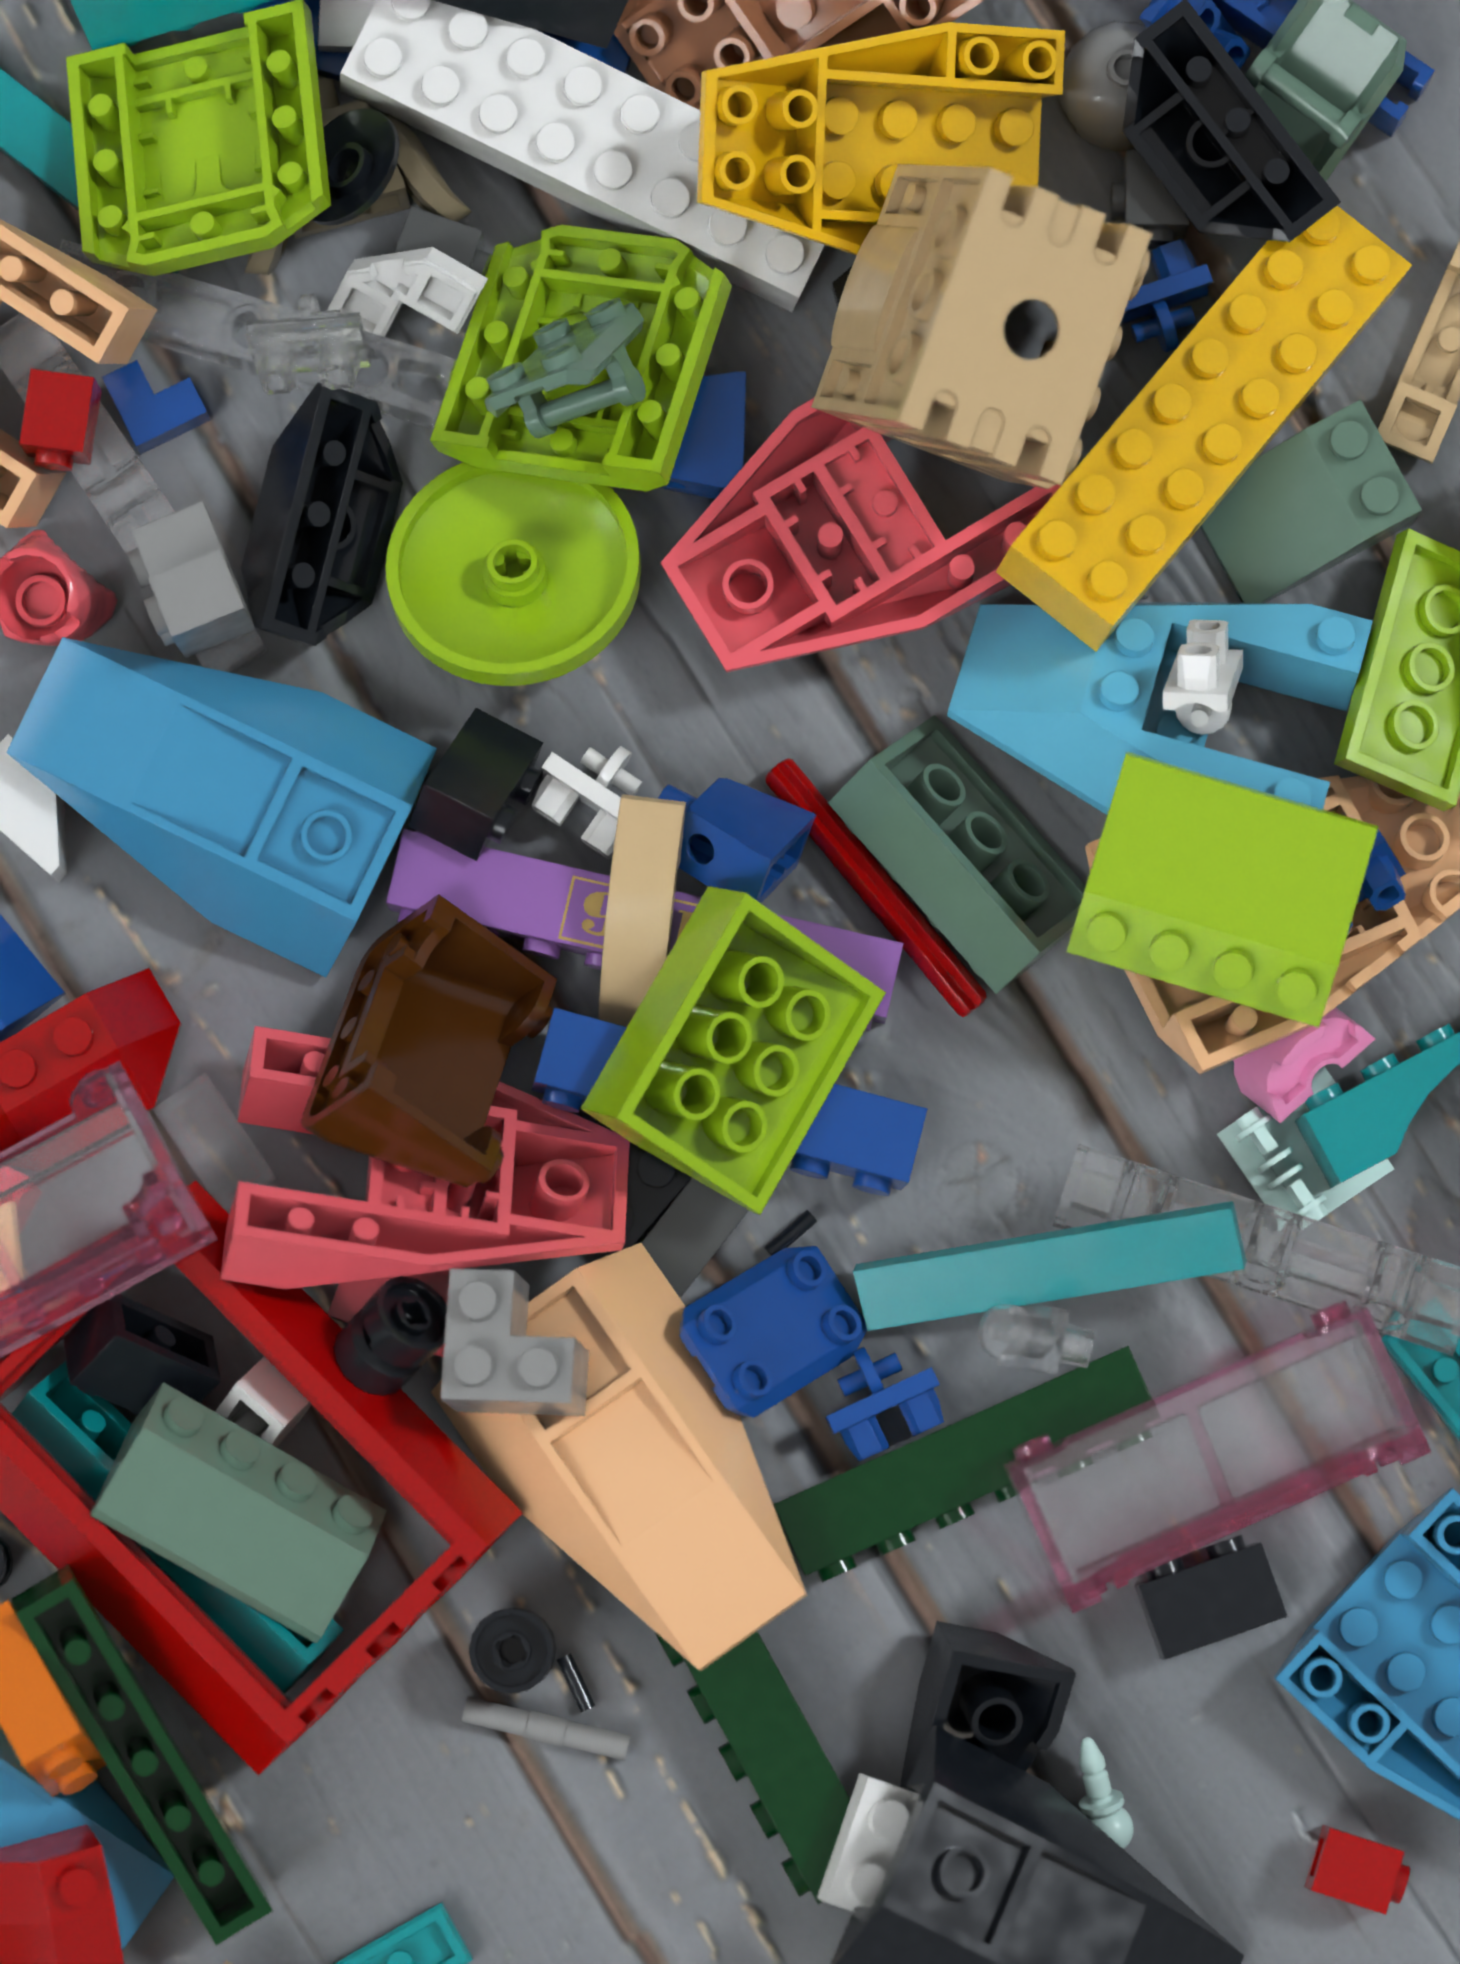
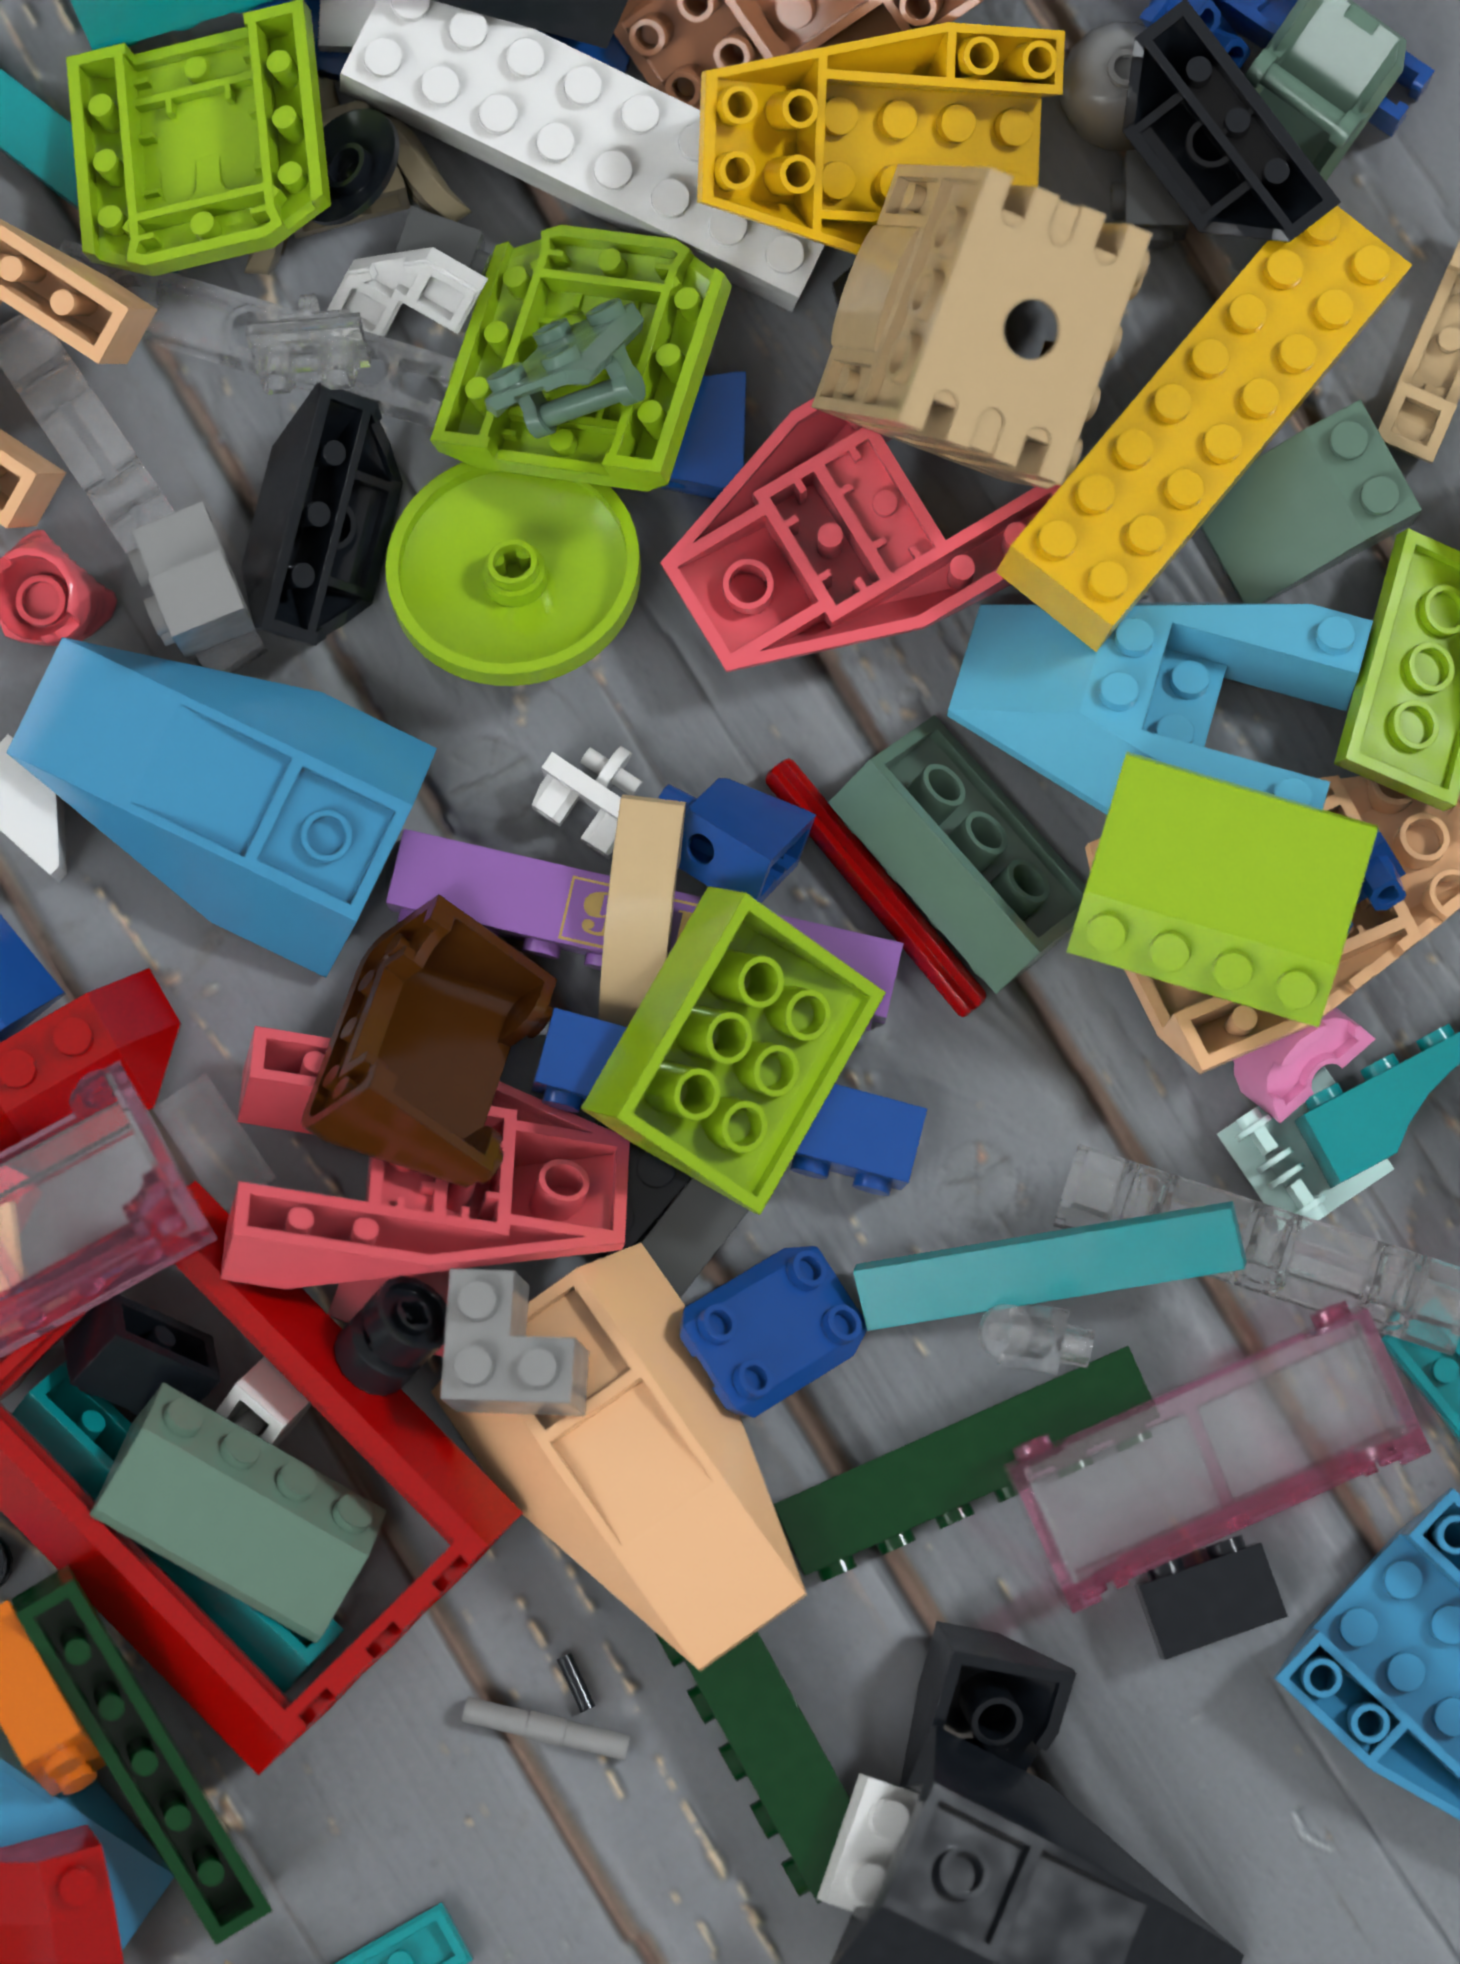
red brick [19,369,102,472] -> none
blue piece [102,360,211,455] -> none
black brick [409,708,543,861] -> none
black wheel [469,1607,557,1694] -> none
black piece [764,1210,818,1256] -> none
blue hips [825,1347,944,1462] -> none
light aqua bar [1079,1737,1134,1849] -> none
blue hips [1120,239,1213,352] -> none
white hips [1163,619,1243,735] -> none
red brick [1304,1825,1410,1915] -> none

